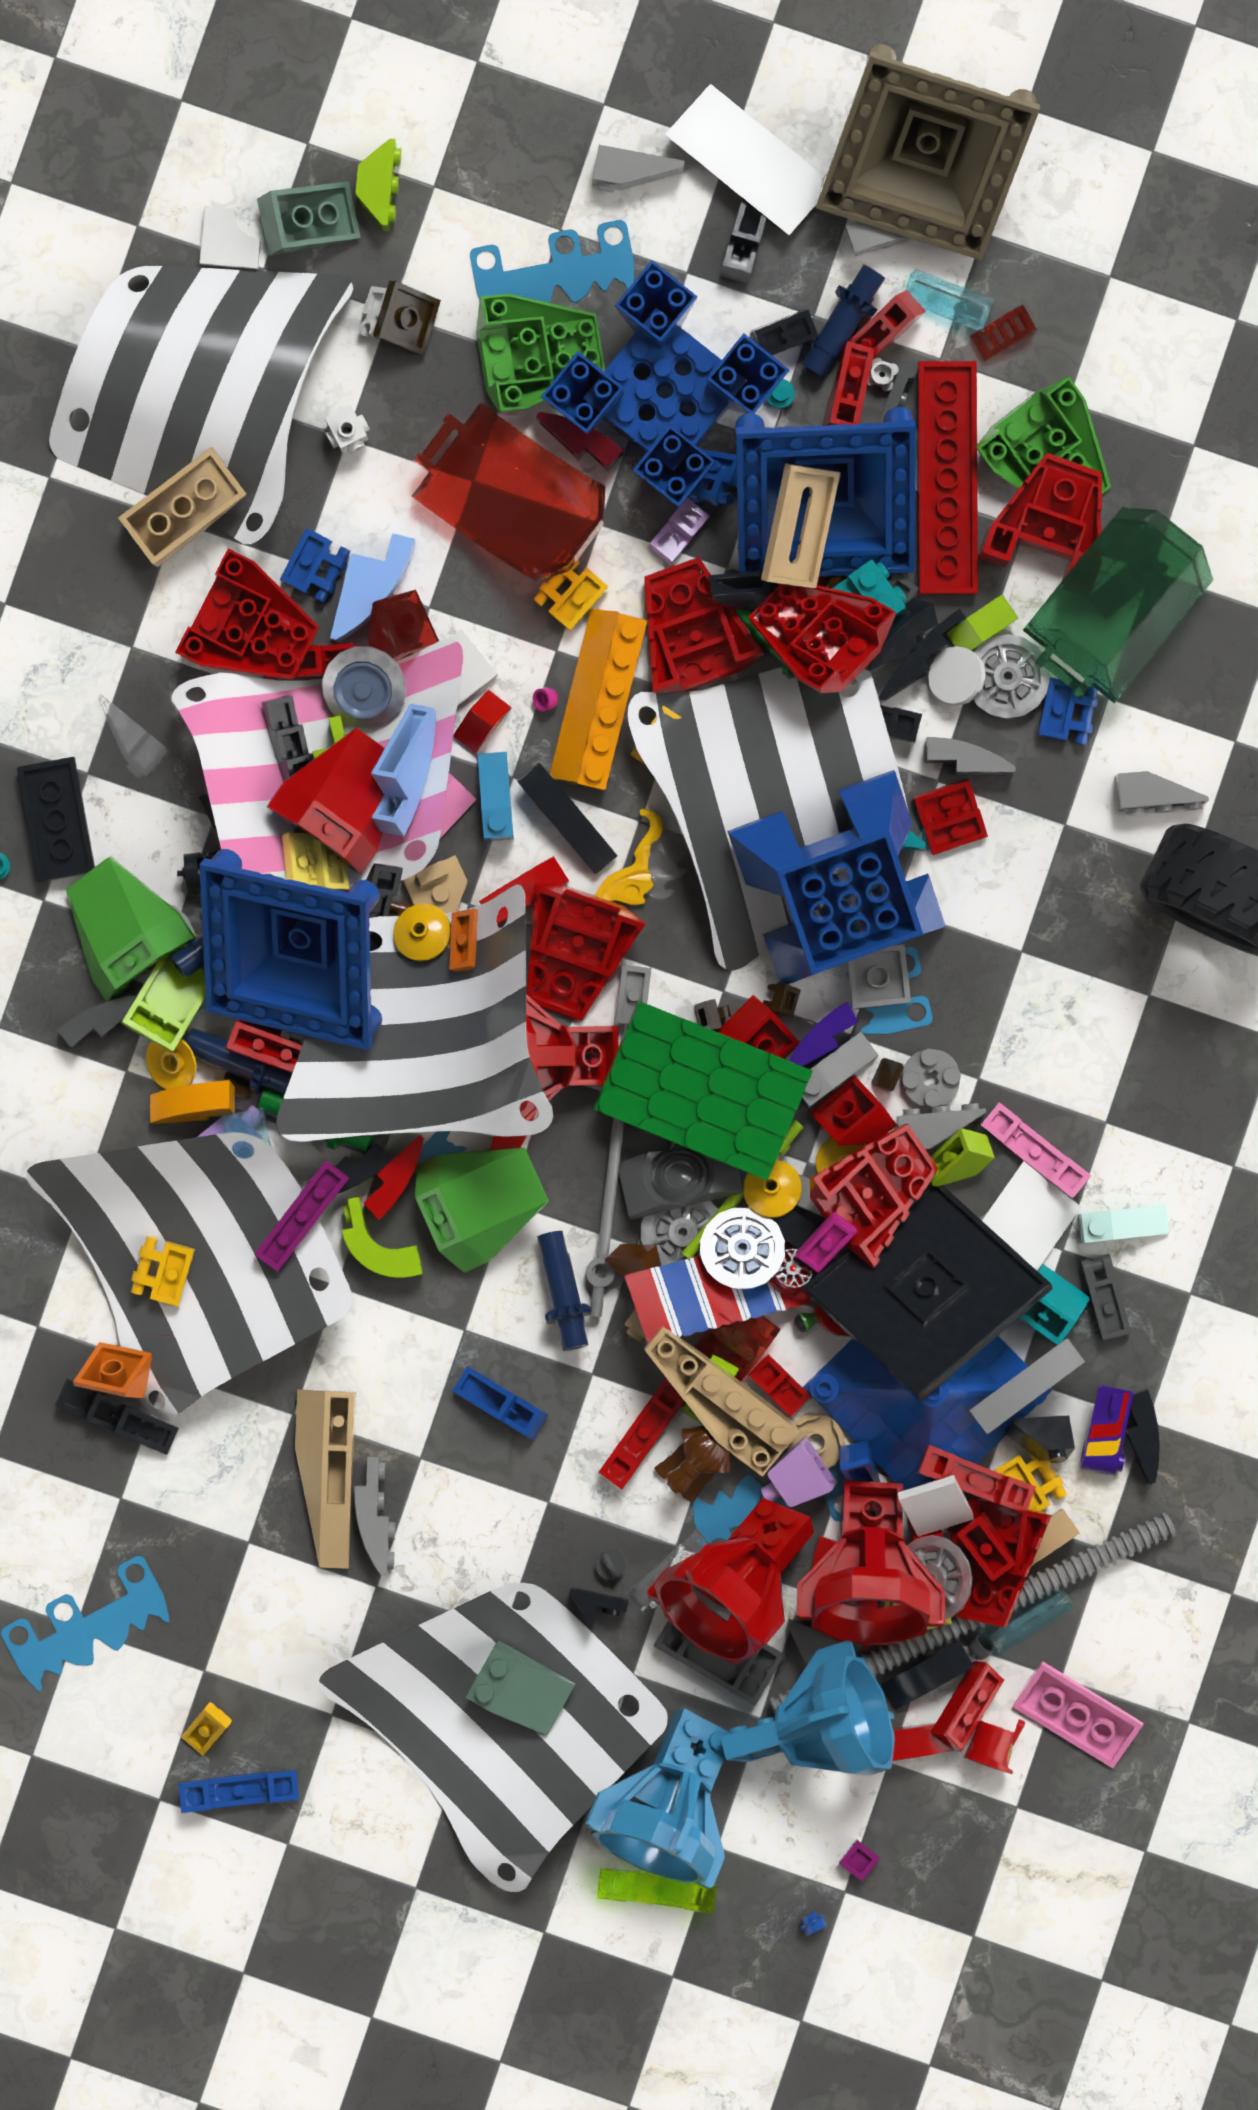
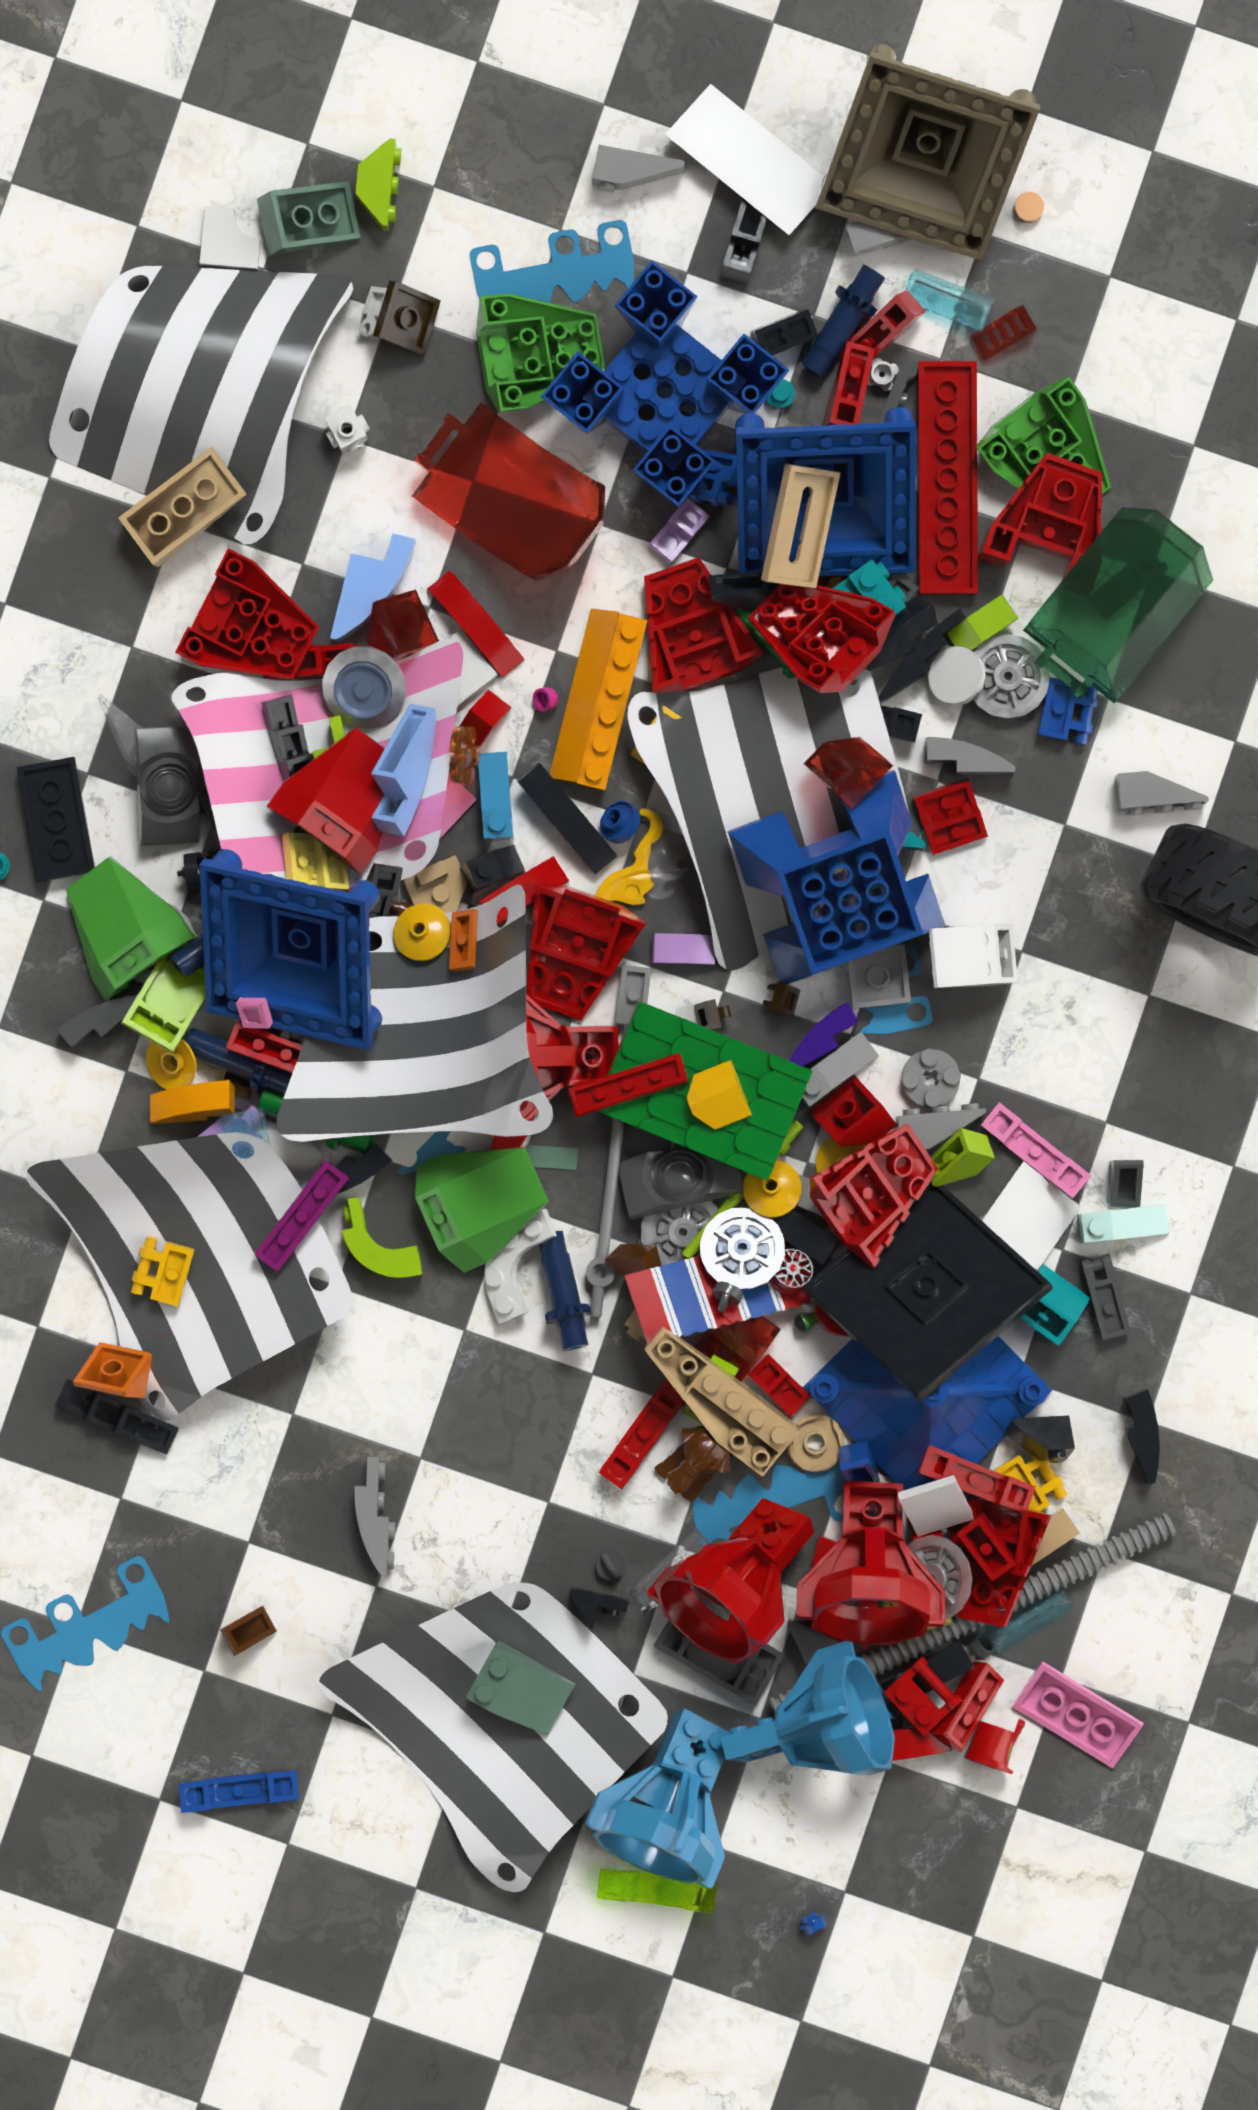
yellow slope [181,1702,232,1756] -> none
blue plate [280,528,351,603] -> none
tan wedge [295,1389,356,1569] -> none
red slope [363,1134,425,1220] -> none
blue slope [453,1366,548,1440] -> none
yellow plate [533,555,609,632] -> none
dark red slope [536,412,624,471] -> none
red slope [717,995,799,1059] -> none
lavender torso [761,1436,837,1507] -> none
dark pink plate [796,1212,857,1273] -> none
magenta plate [839,1839,880,1881] -> none
dark brown slope [872,1058,904,1092] -> none
light grey slope [969,1338,1085,1434] -> none
dark purple door [1079,1384,1134,1476] -> none
none -> dark grey slope [135,726,200,846]
none -> reddish brown slope [220,1606,277,1656]
none -> bright pink tile [236,997,273,1028]
none -> red slope [427,570,525,678]
none -> clear orange plate [449,726,481,785]
none -> black slope [460,845,525,894]
none -> white plate [485,1209,557,1324]
none -> sand green sticker [526,1145,578,1170]
none -> red tile [568,1053,689,1118]
none -> blue plate [600,800,640,844]
none -> lavender slope [652,933,715,965]
none -> yellow slope [687,1060,752,1130]
none -> dark grey tile [712,1281,743,1313]
none -> clear red slope [804,736,893,809]
none -> red plate [884,1656,963,1736]
none -> white slope [929,924,1018,988]
none -> light nougat tile [1014,192,1044,223]
none -> dark grey slope [1110,1160,1144,1207]

